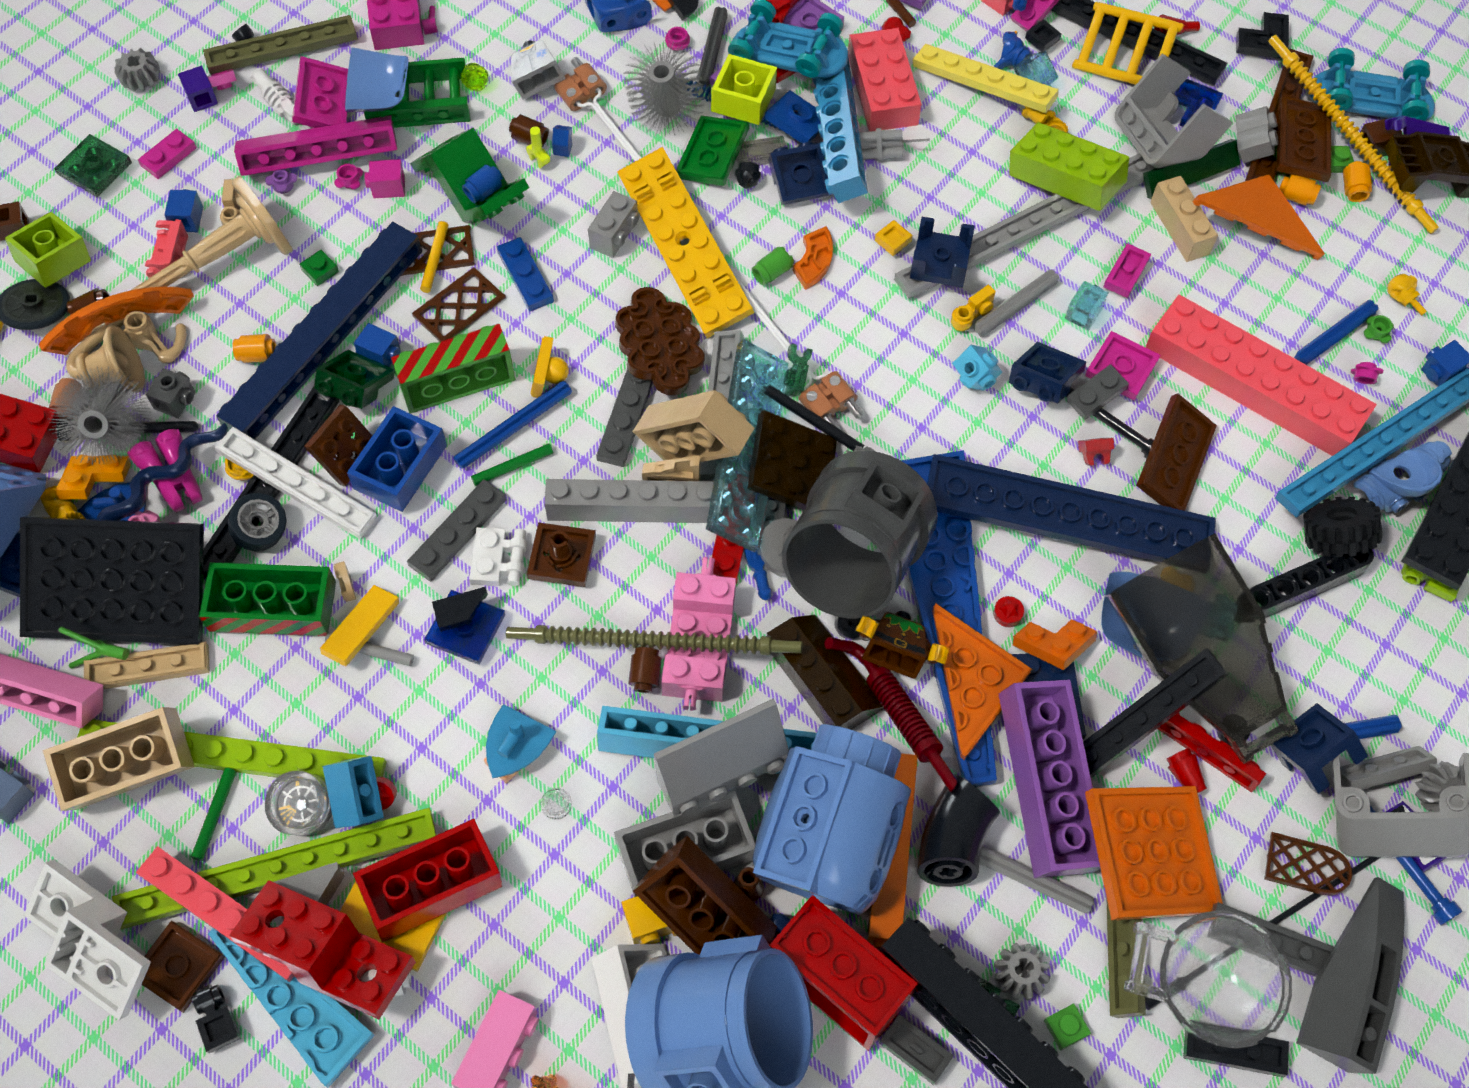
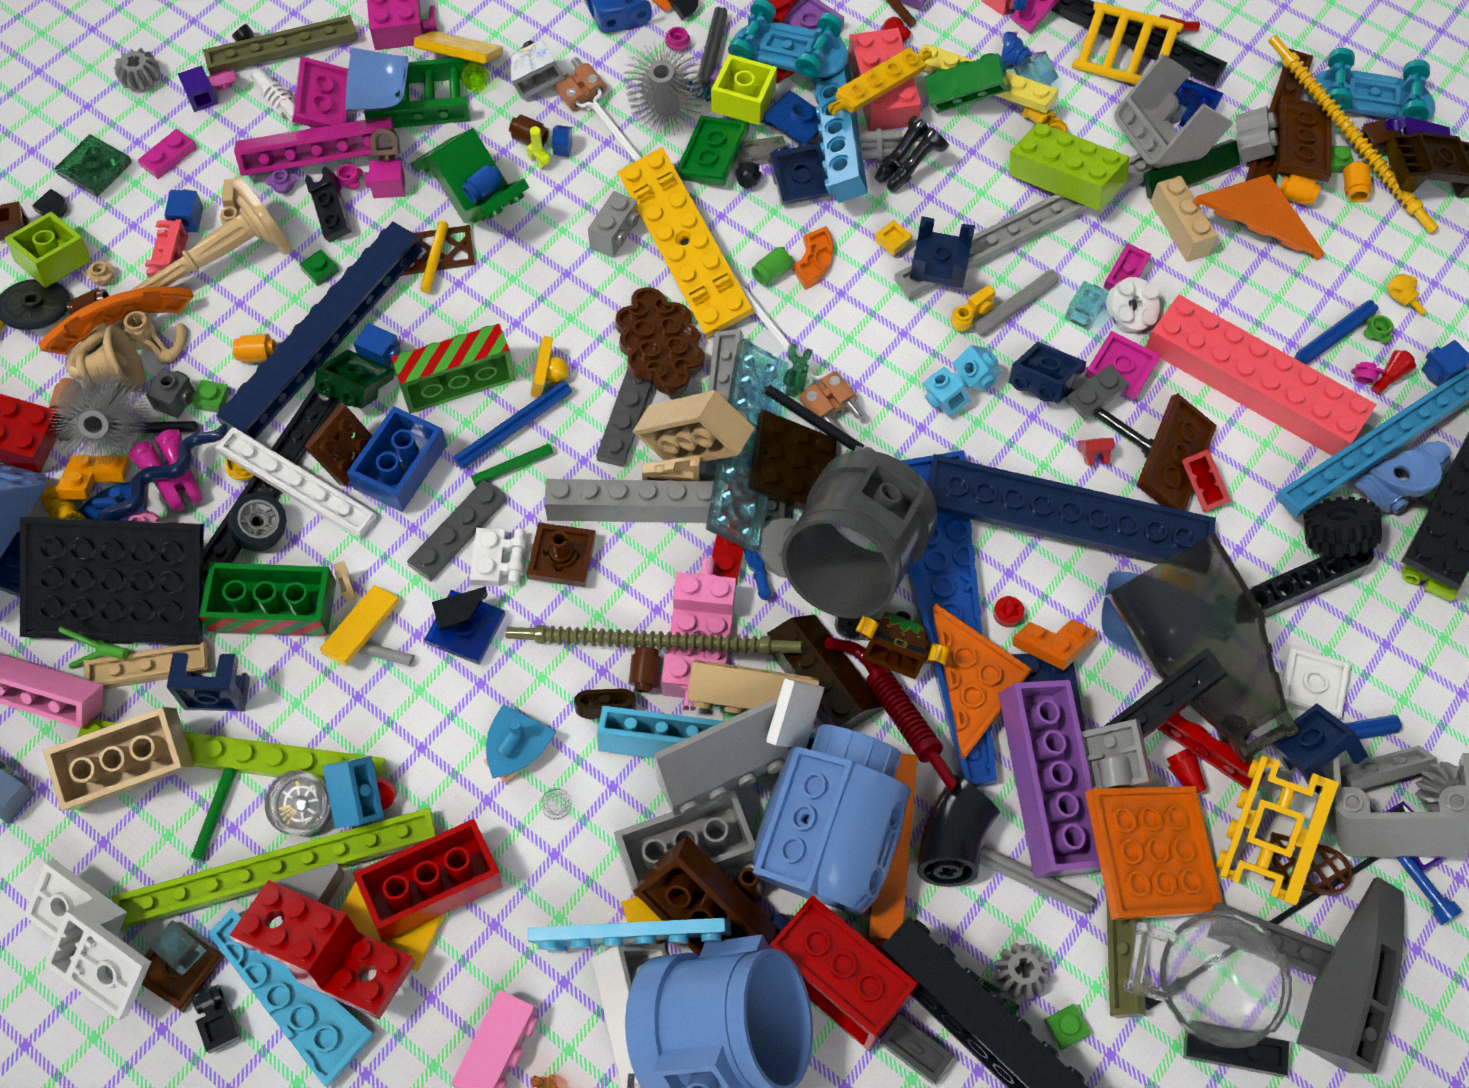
coral plate [136,846,294,982] -> none
reddish brown window [412,267,506,342] -> none
blue plate [496,237,554,312] -> none
black plate [1025,19,1062,53] -> none
black plate [1236,12,1289,59] -> none
none -> black tile [32,189,67,218]
none -> tan plate [86,260,114,286]
none -> clear light blue brick [148,920,207,976]
none -> dark blue panel [167,653,250,712]
none -> bright green plate [192,380,230,413]
none -> black plate [305,167,352,243]
none -> reddish brown plate [370,127,401,160]
none -> yellow tile [414,31,503,64]
none -> medium azure wing [528,918,731,953]
none -> dark brown plate [574,688,636,719]
none -> tan brick [687,659,819,714]
none -> white tile [766,679,825,748]
none -> yellow plate [828,47,932,115]
none -> black piece [874,115,950,193]
none -> medium azure brick [923,366,971,417]
none -> green brick [924,53,1010,113]
none -> light grey plate [1081,719,1153,788]
none -> white plate [1106,277,1160,332]
none -> red slope [1181,448,1231,512]
none -> yellow fence [1216,755,1339,905]
none -> white tile [1278,647,1350,719]
none -> red cone [1371,350,1416,395]

